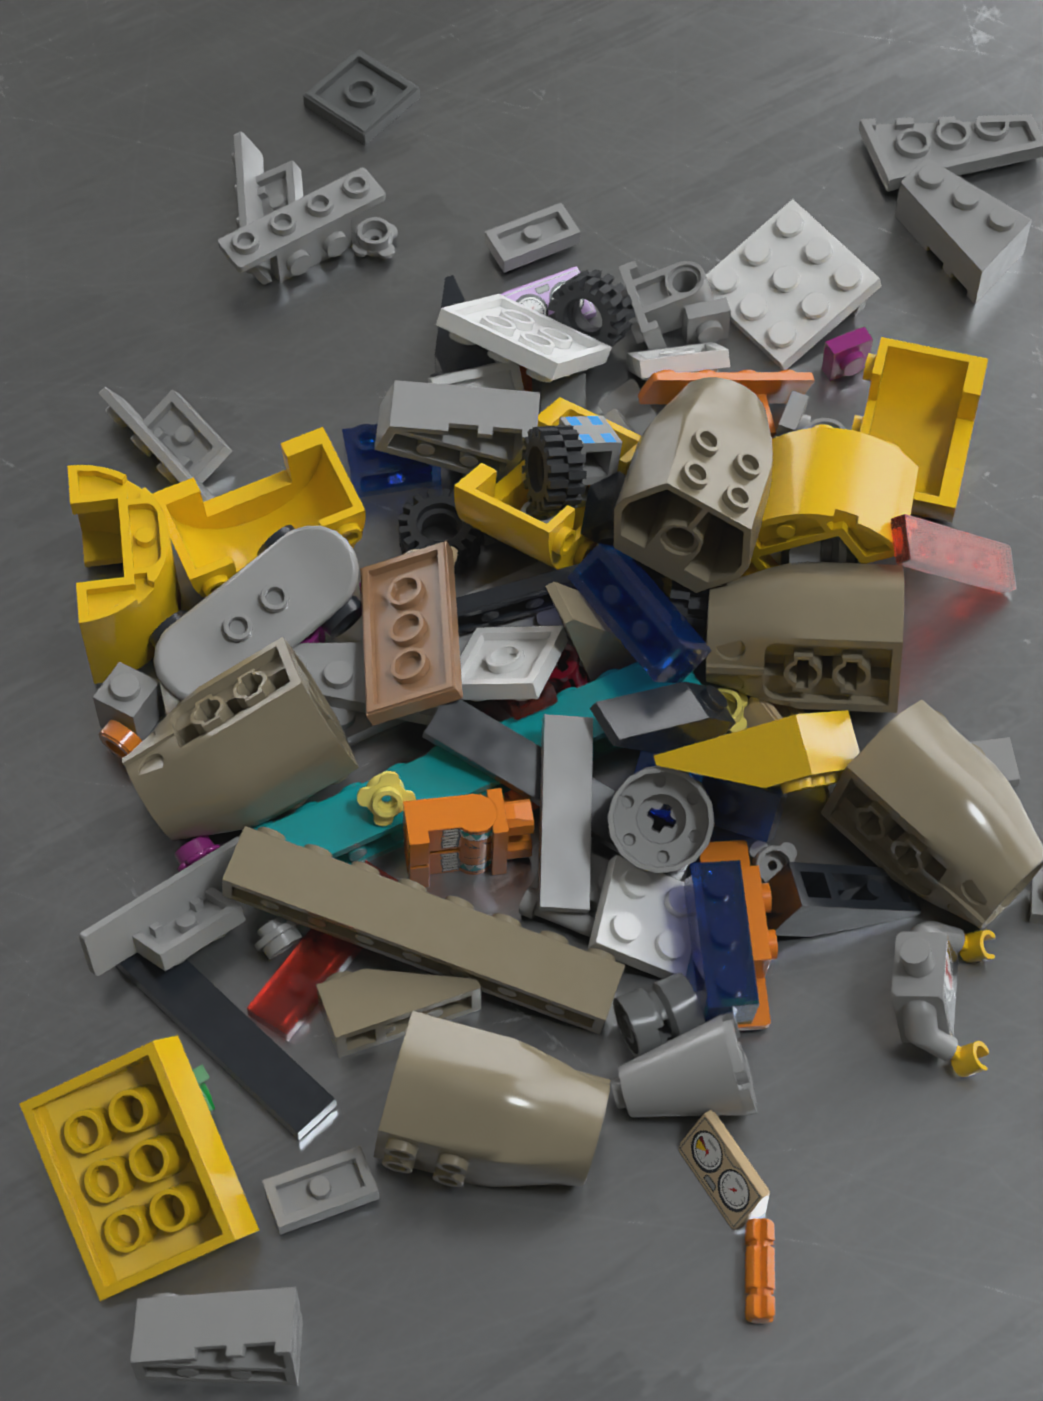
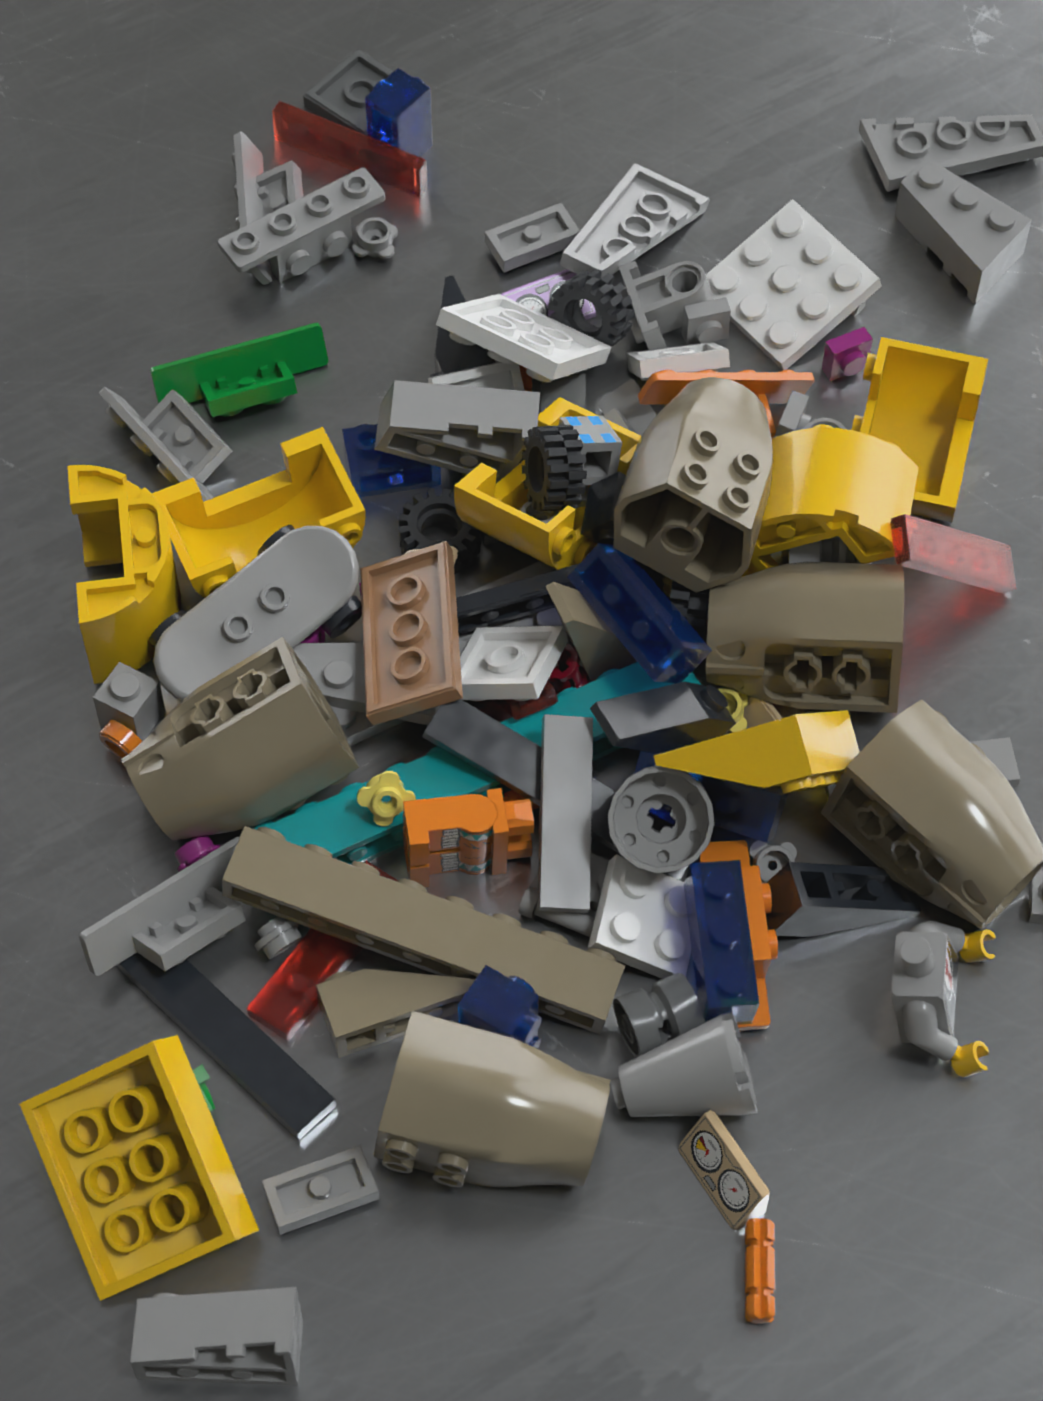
none -> green bracket [150,323,329,417]
none -> clear red tile [272,101,428,199]
none -> clear blue brick [365,68,433,175]
none -> clear blue brick [458,965,542,1049]
none -> light grey wing [559,163,710,278]

